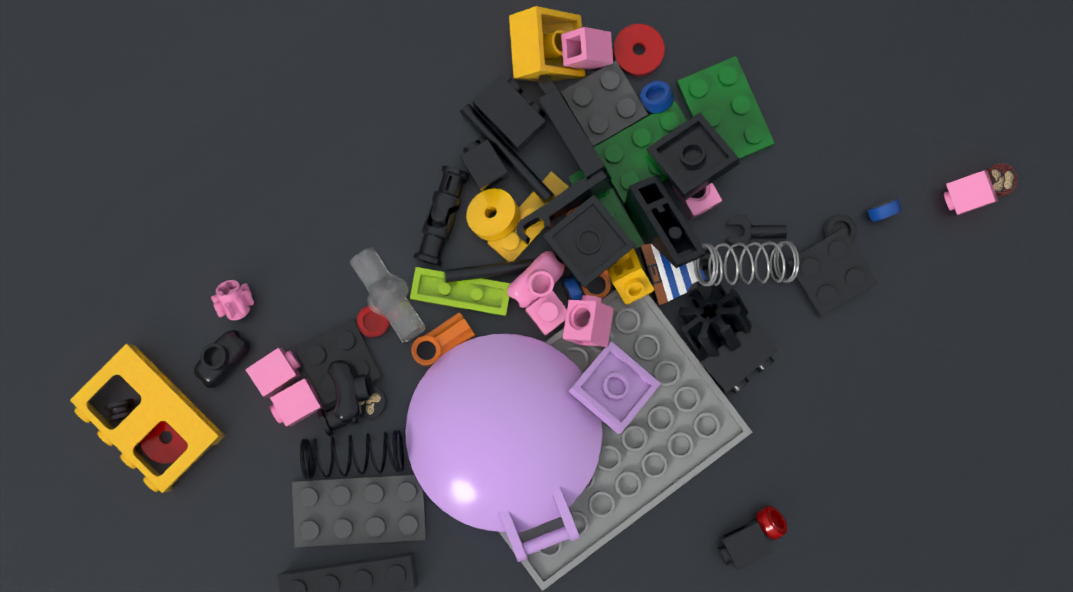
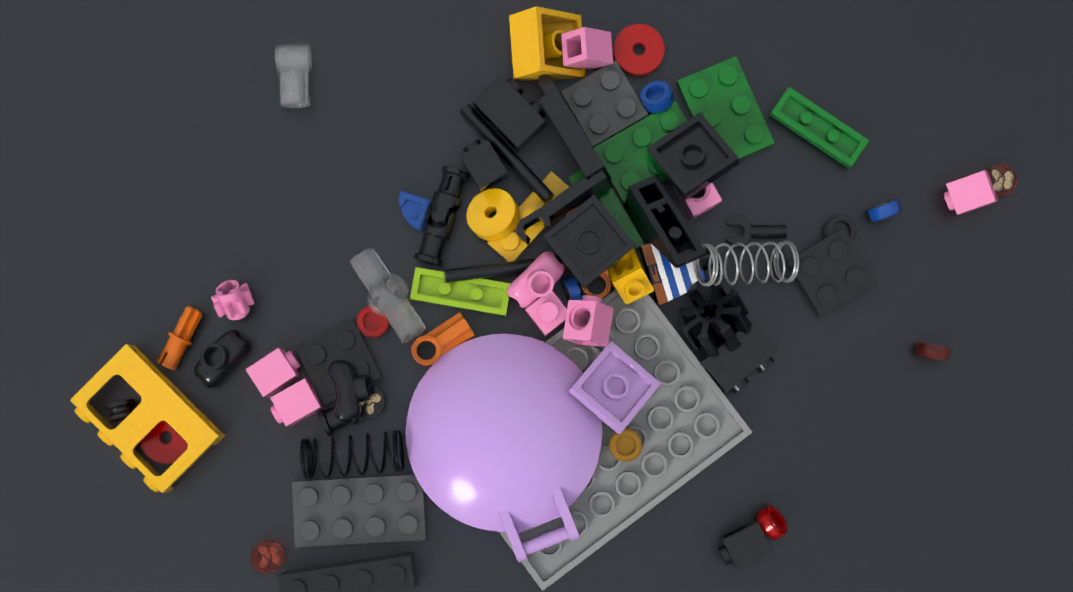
none -> orange axle [157,306,202,371]
none -> clear red tile [250,540,285,574]
none -> clear piece [275,43,312,109]
none -> blue tile [399,190,432,232]
none -> pearl gold tile [609,429,642,462]
none -> green plate [769,87,870,169]
none -> clear red tile [915,342,951,361]

